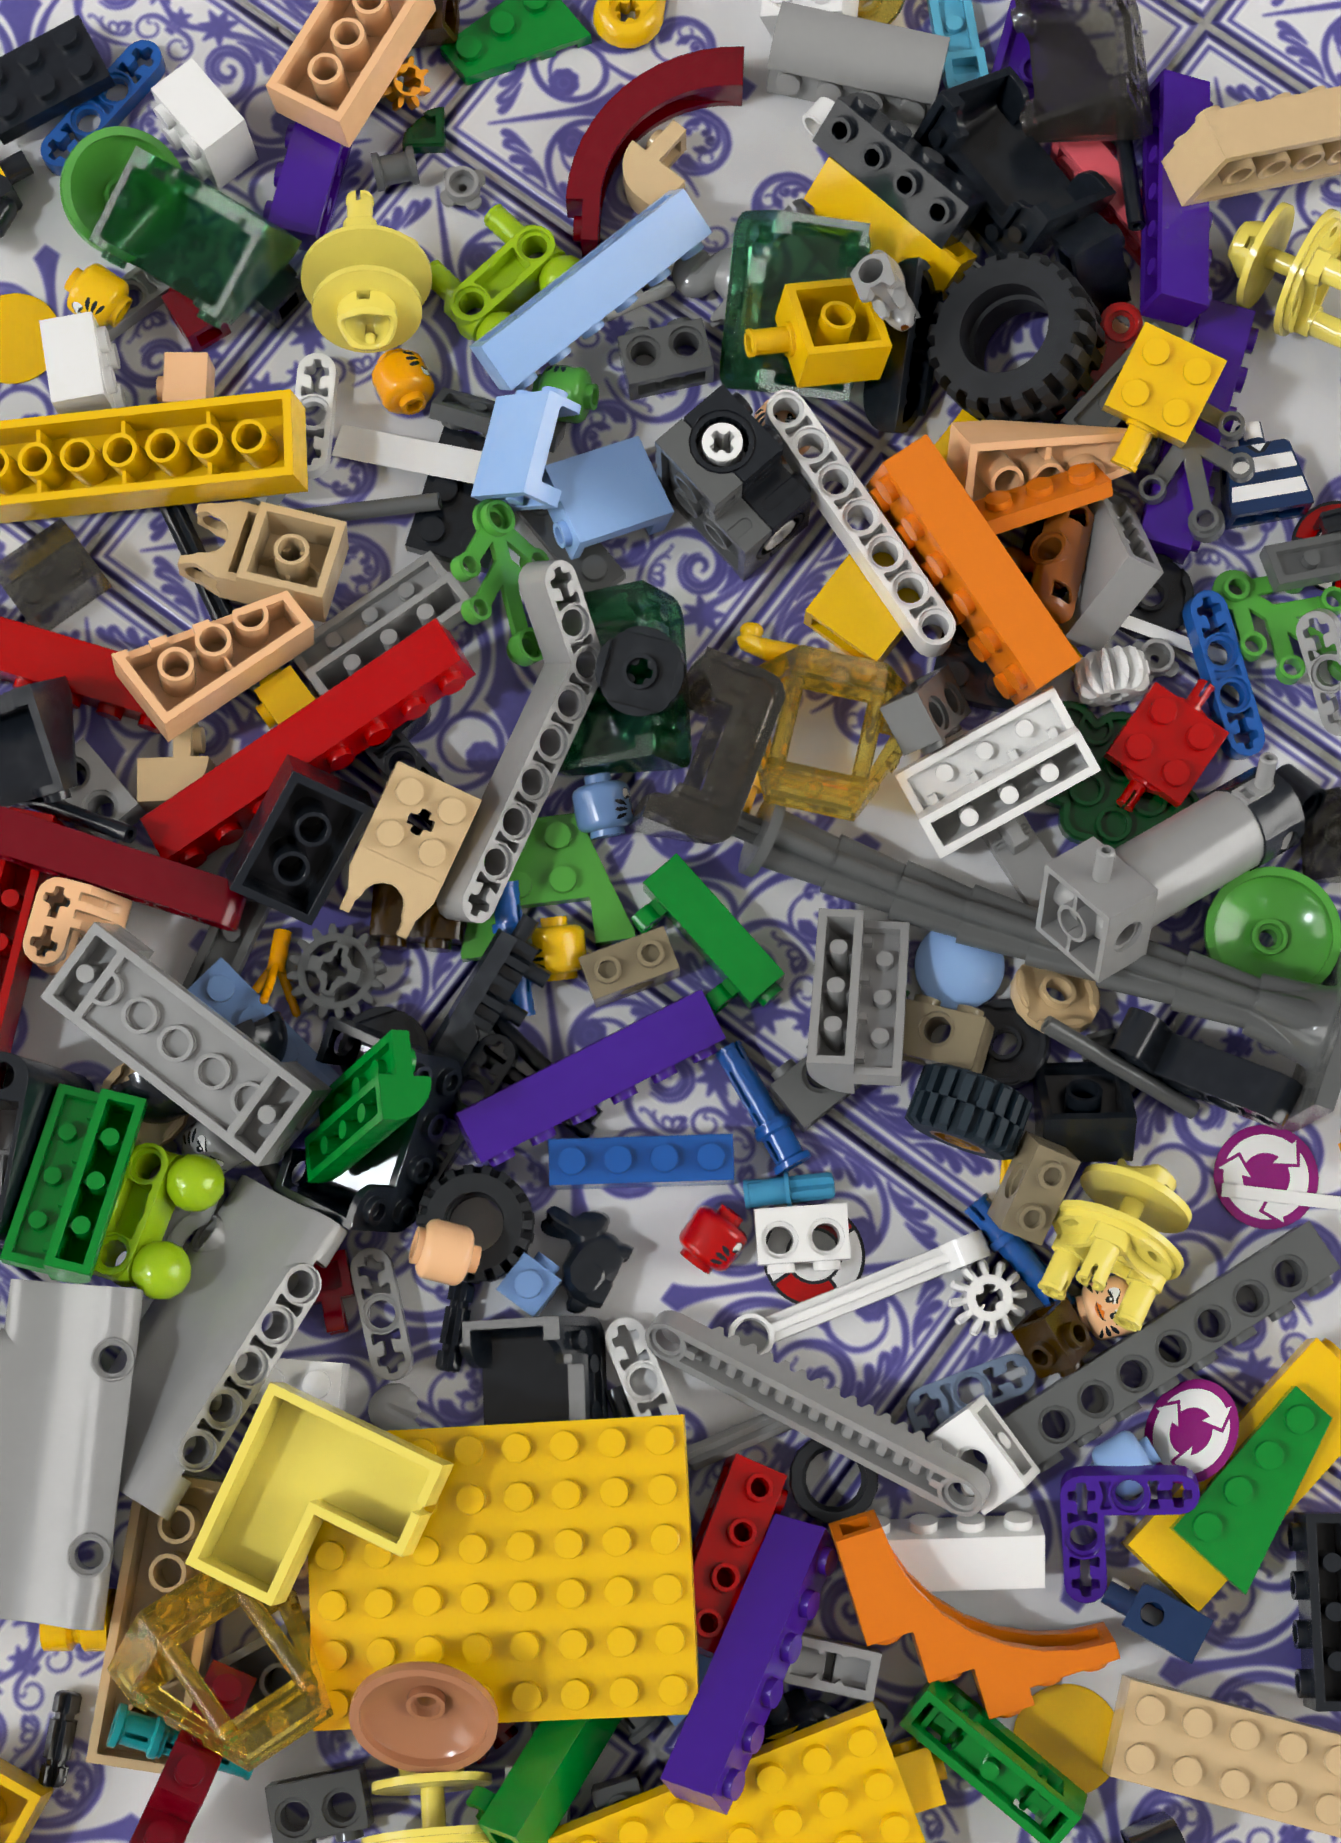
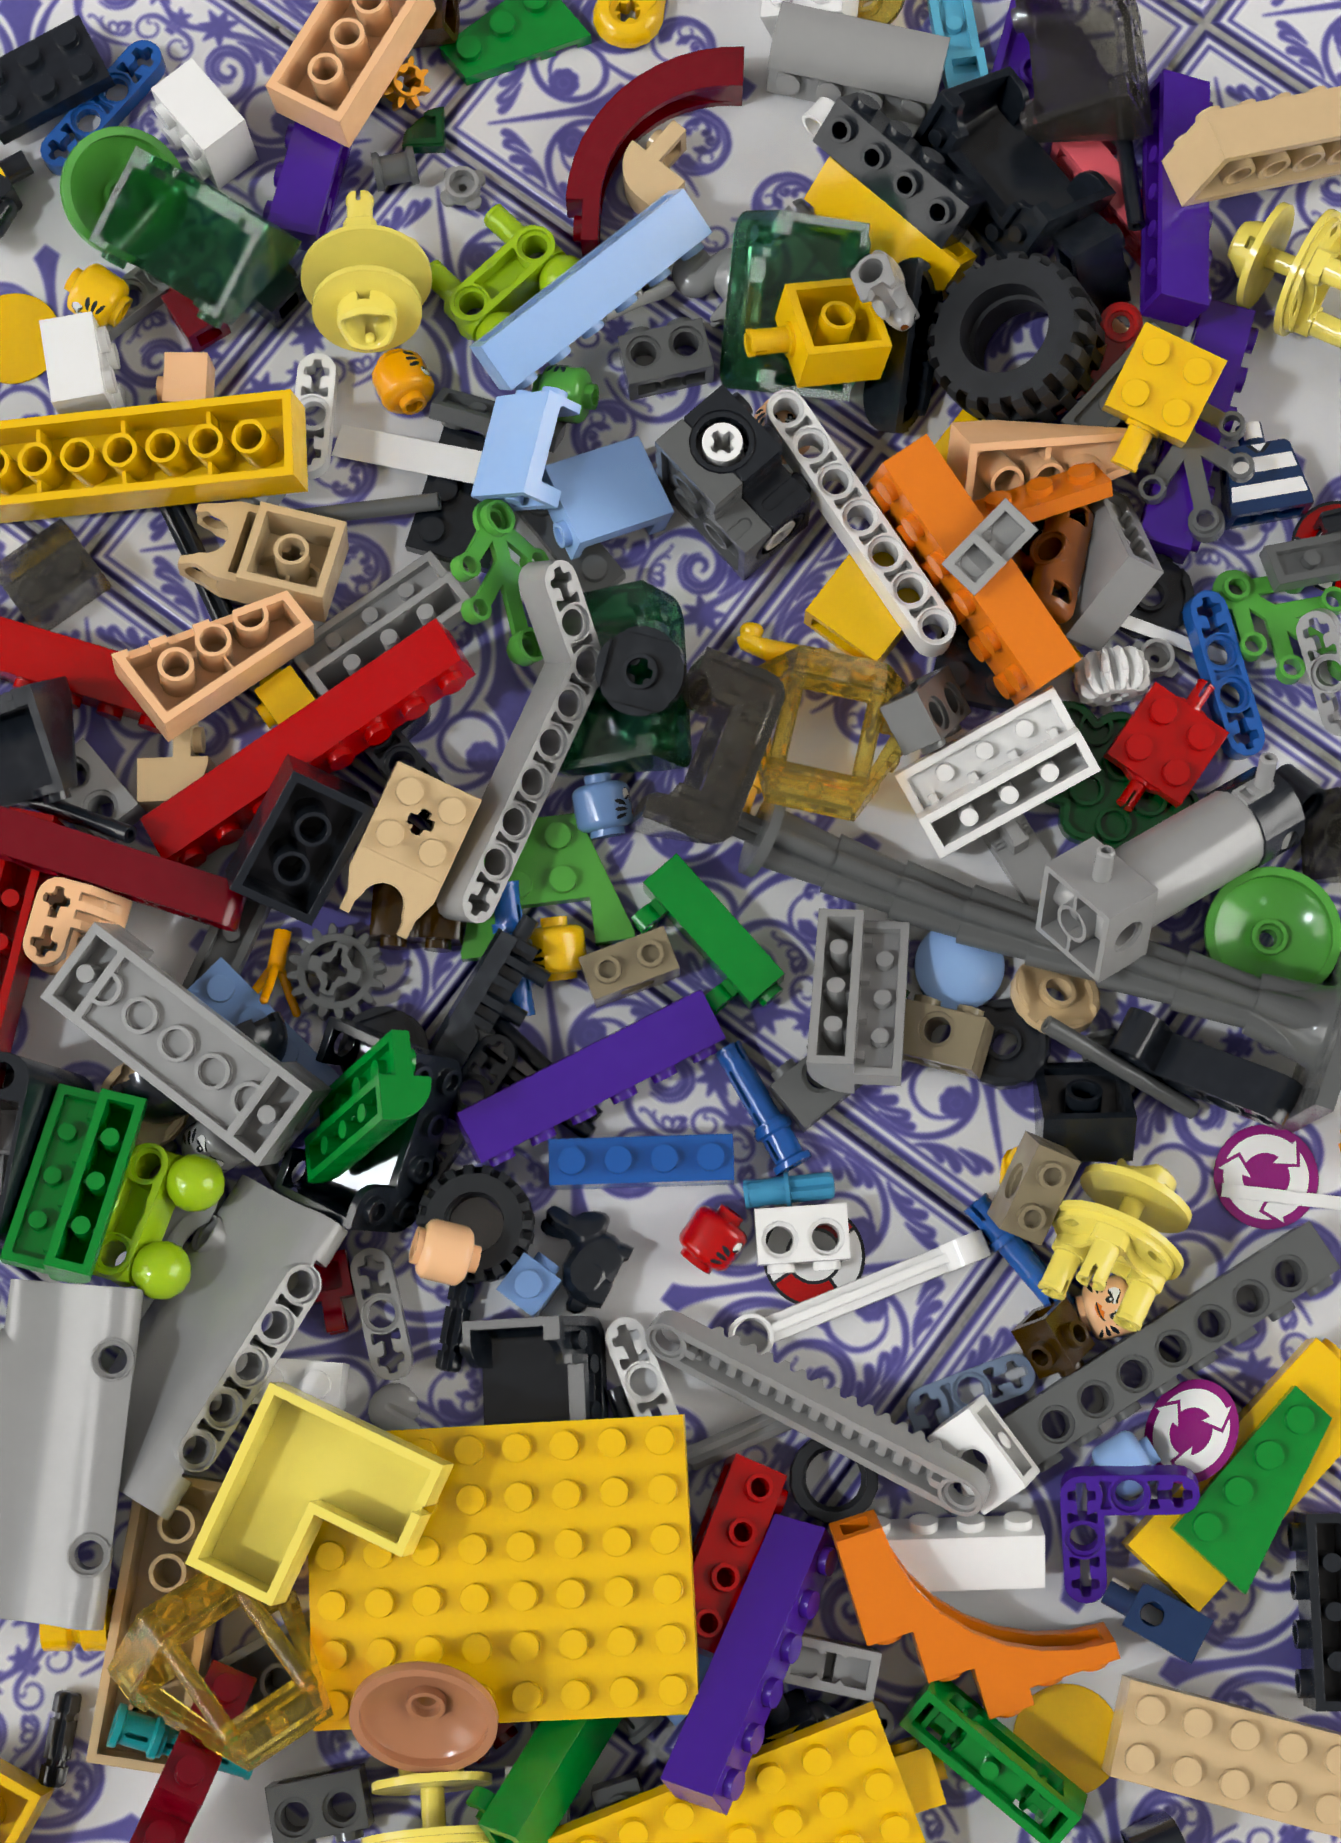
black wheel [905,1063,1033,1160] -> none
white gear [948,1259,1027,1339] -> none
none -> light grey slope [942,498,1038,596]

